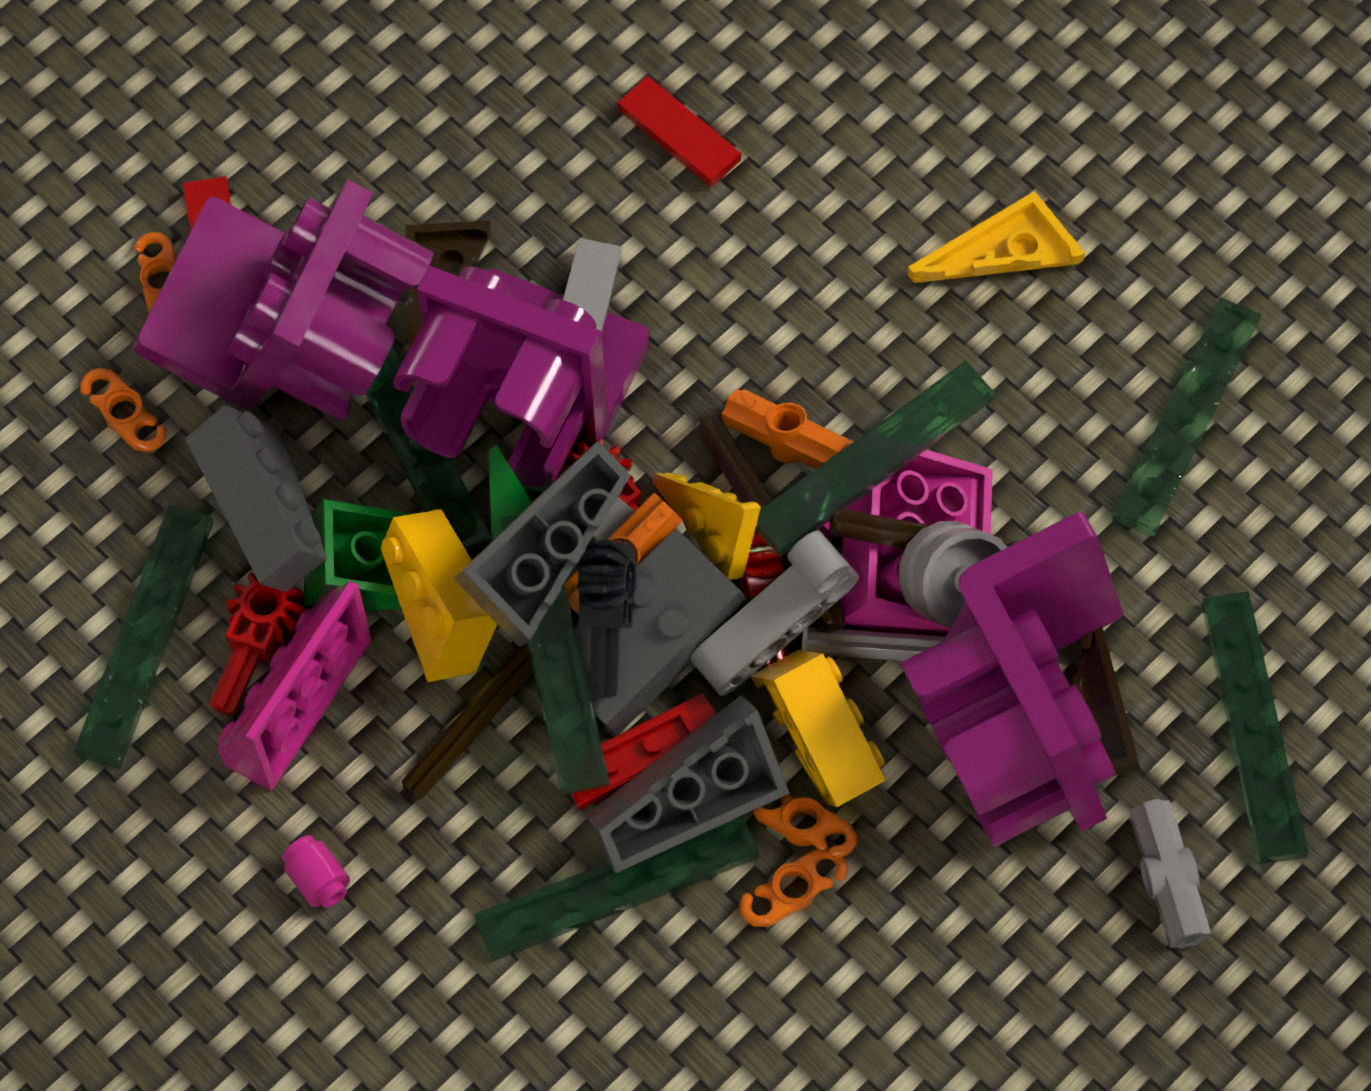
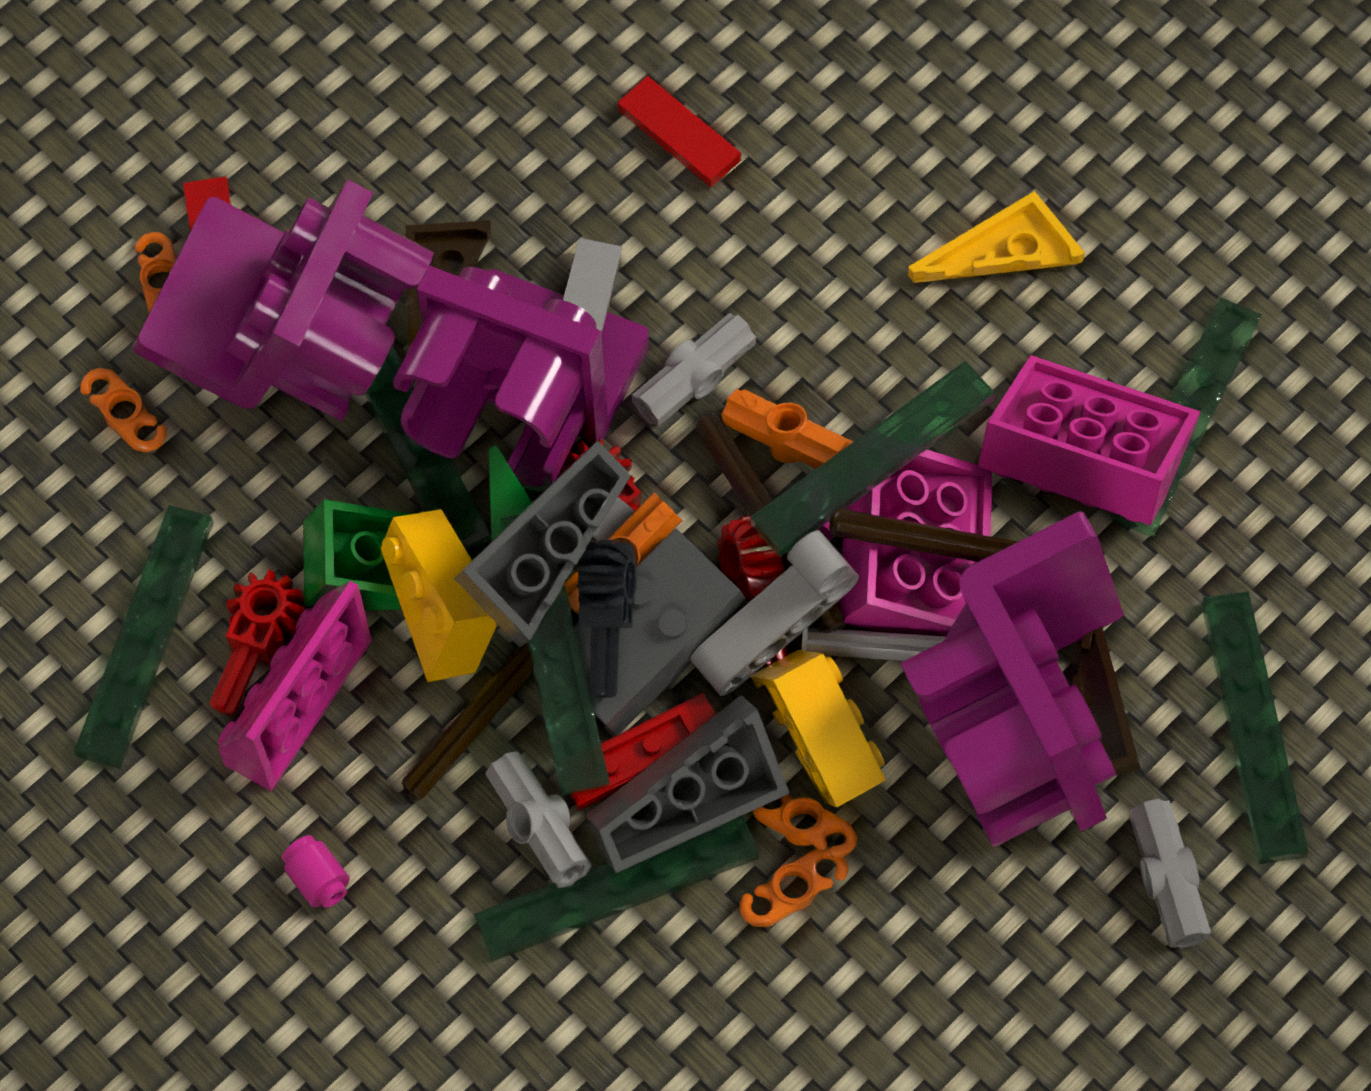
dark grey wedge [185,405,327,592] -> none
yellow wing [652,473,761,580] -> none
light grey wheel [899,521,1007,629] -> none
none -> light grey piece [485,751,592,888]
none -> light grey piece [632,313,756,427]
none -> dark pink slope [978,355,1201,526]

